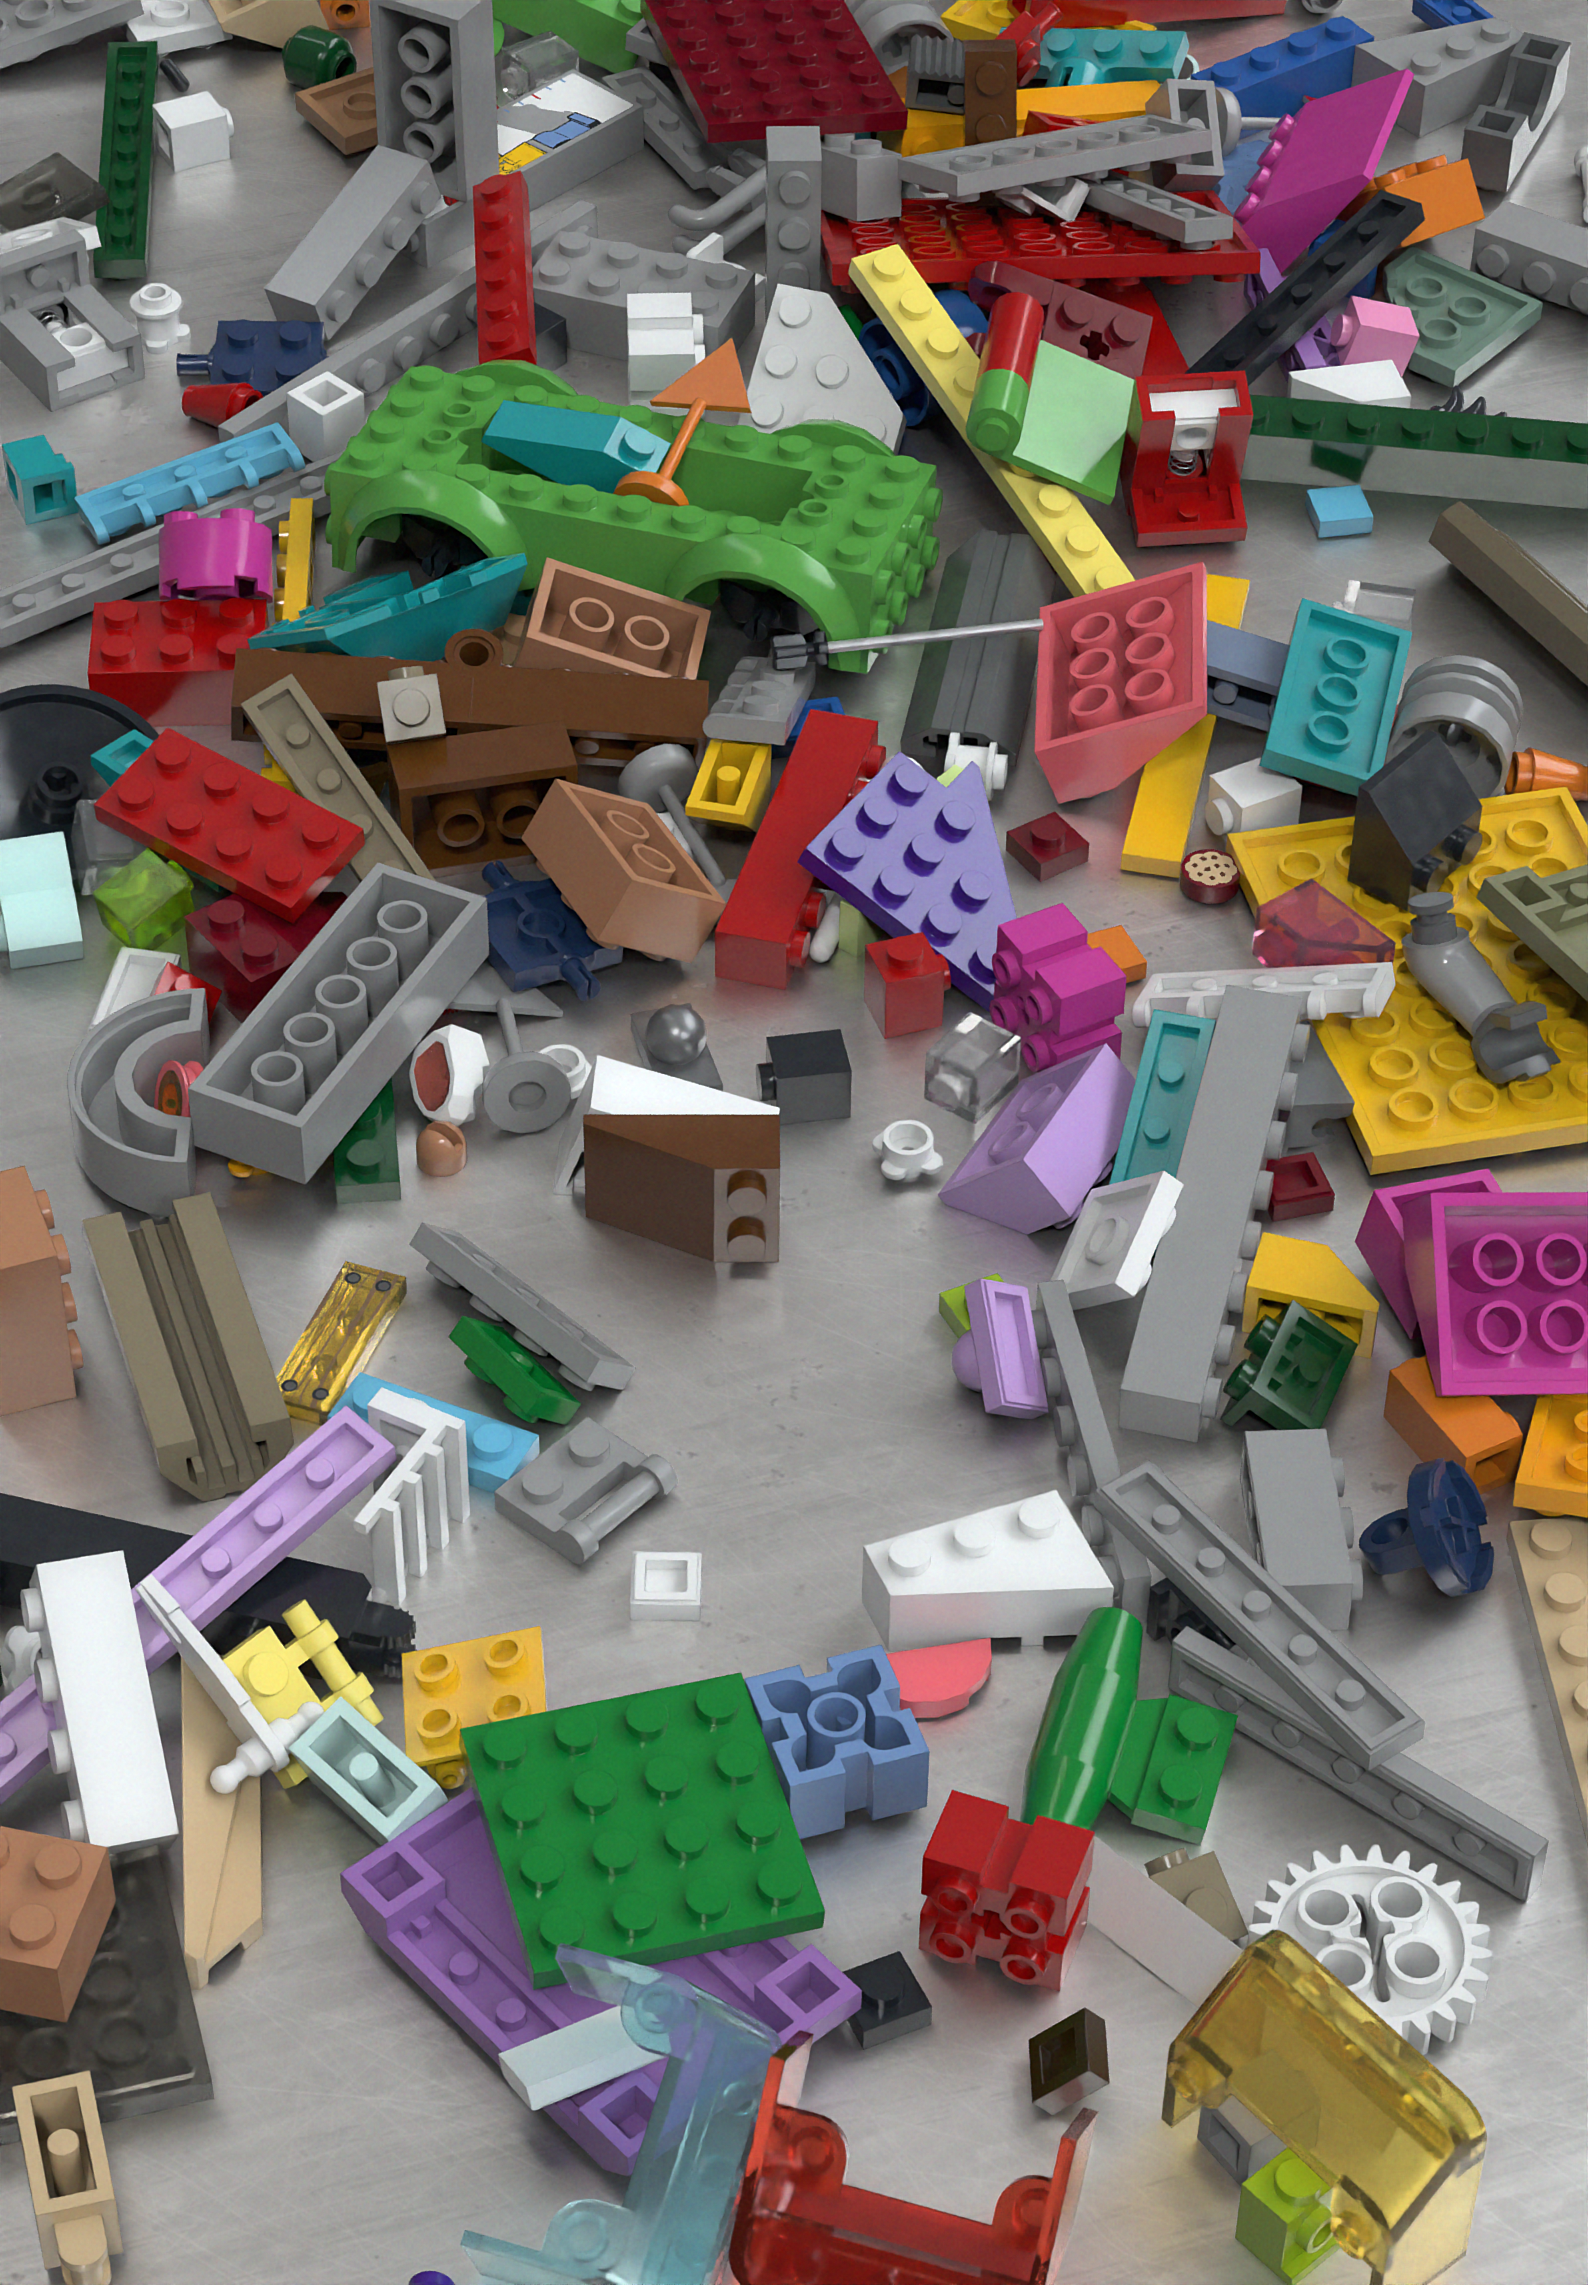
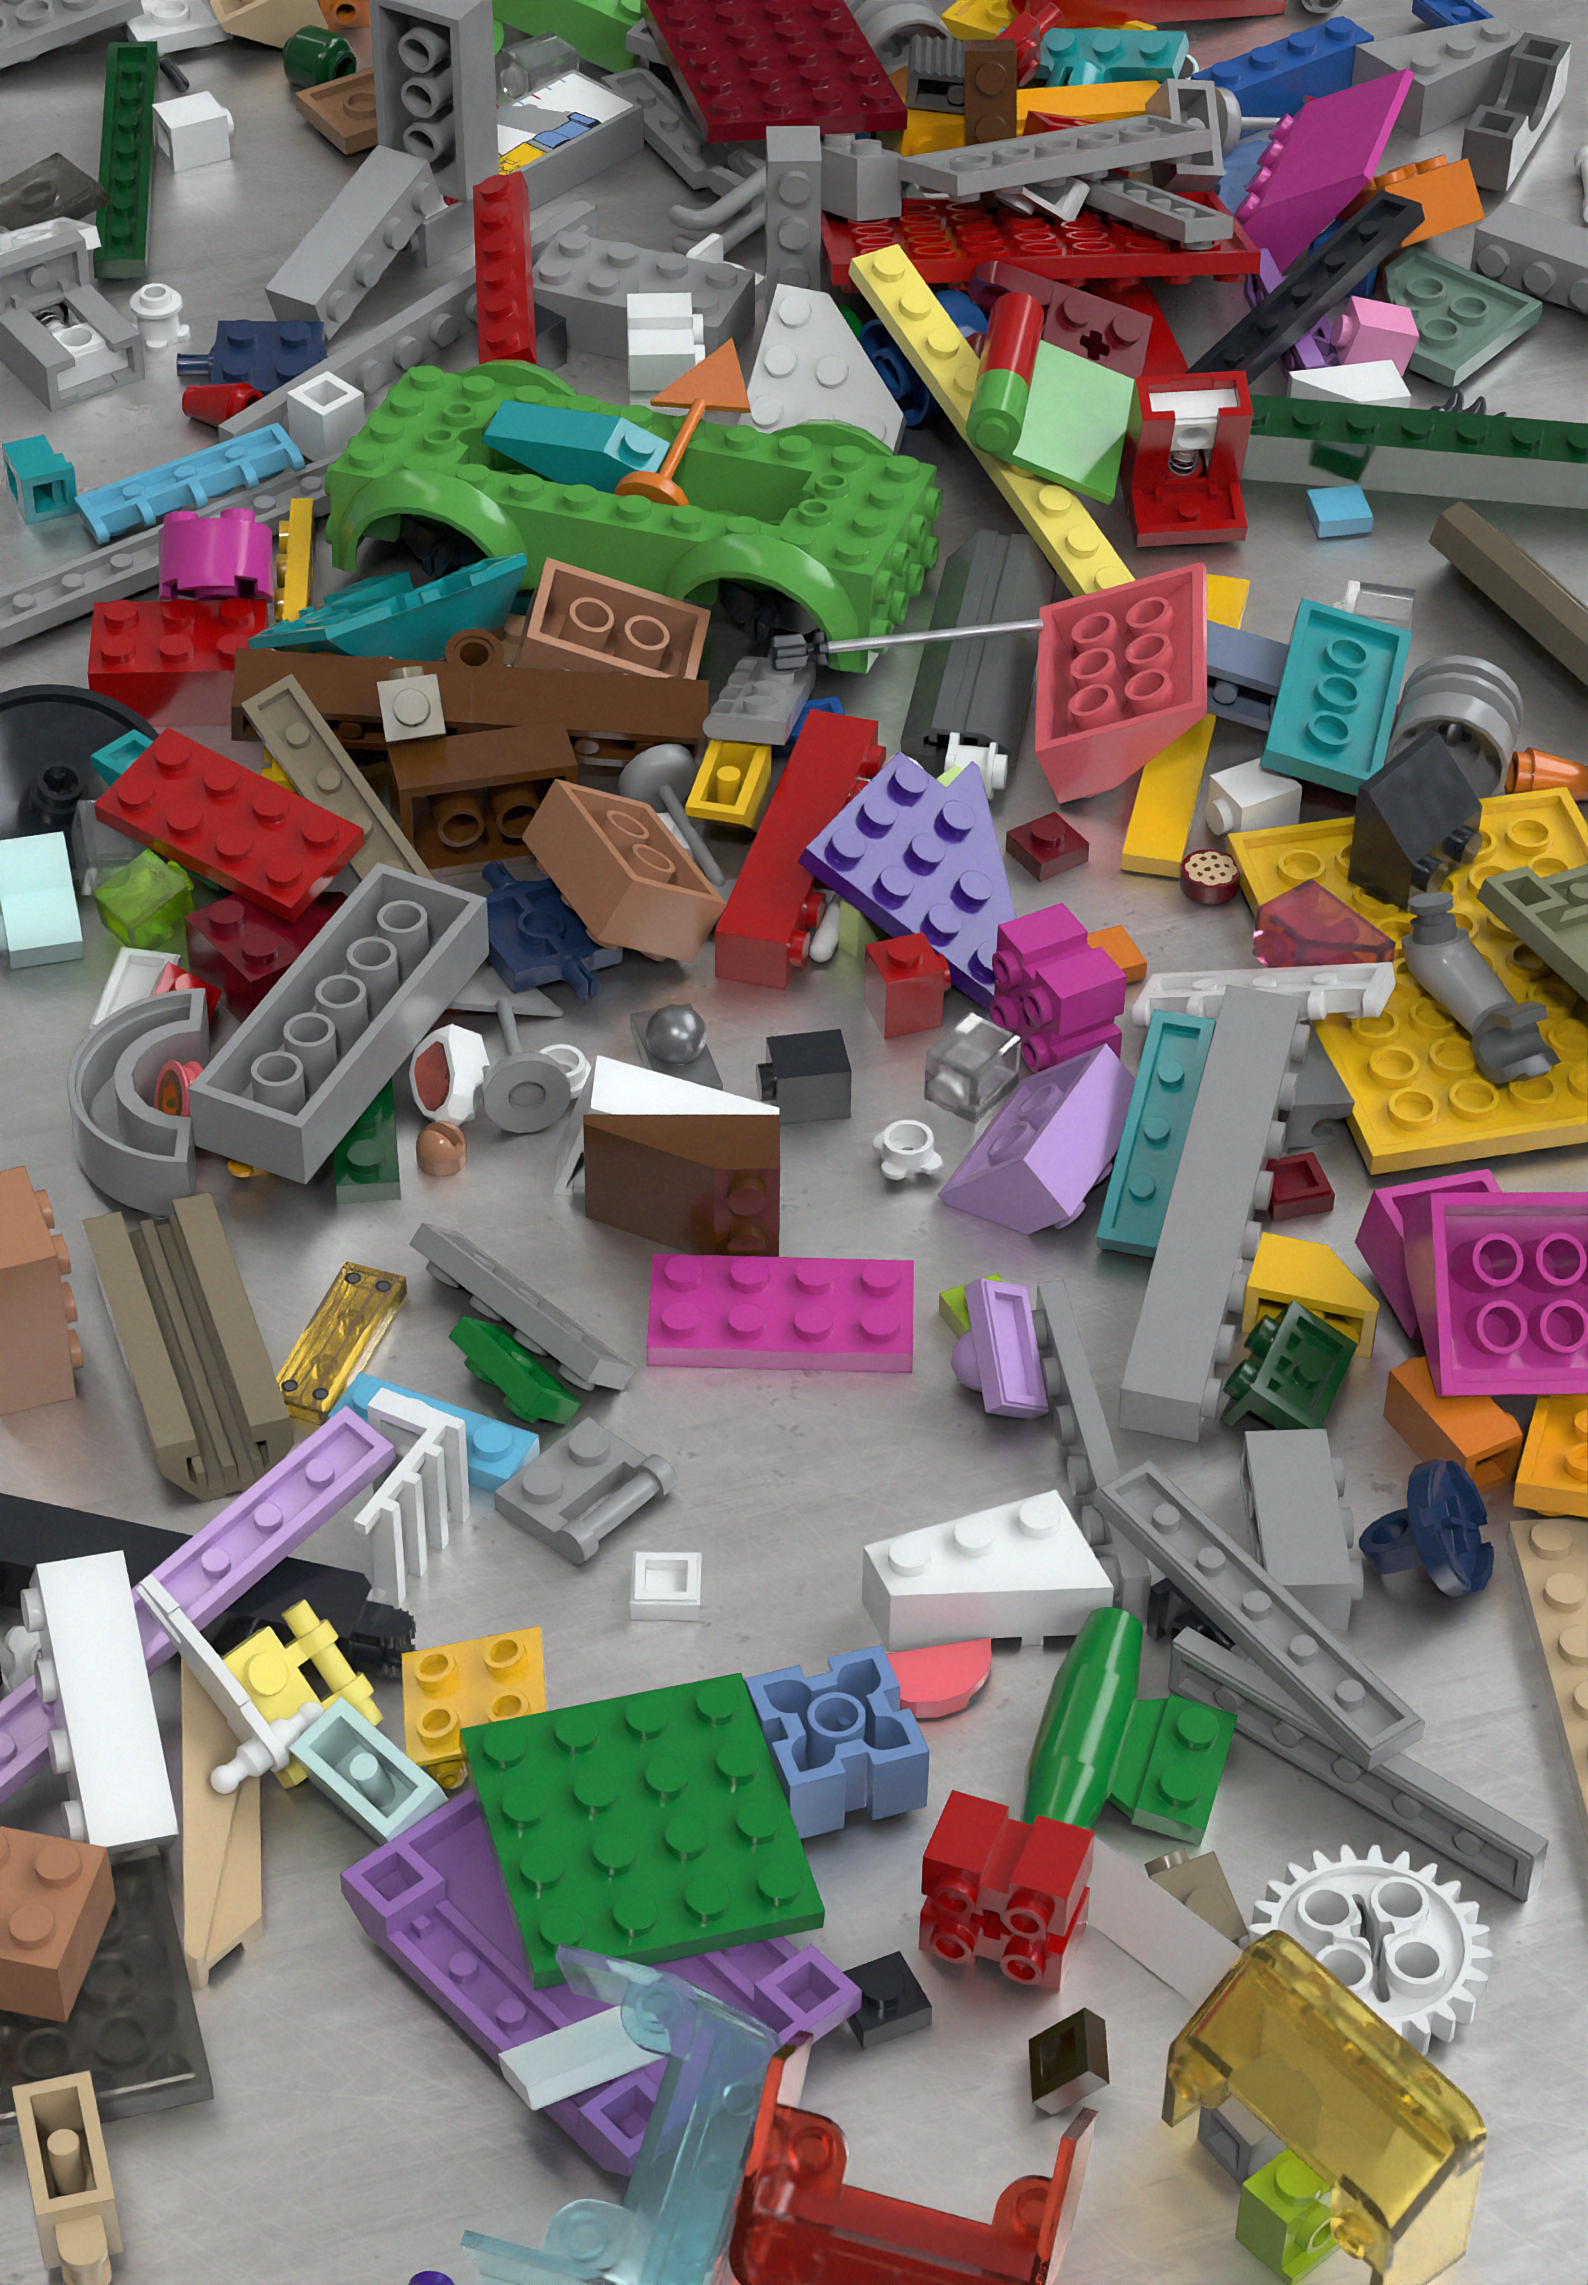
white plate [1050,1171,1184,1310] -> none
none -> dark pink plate [647,1254,914,1373]

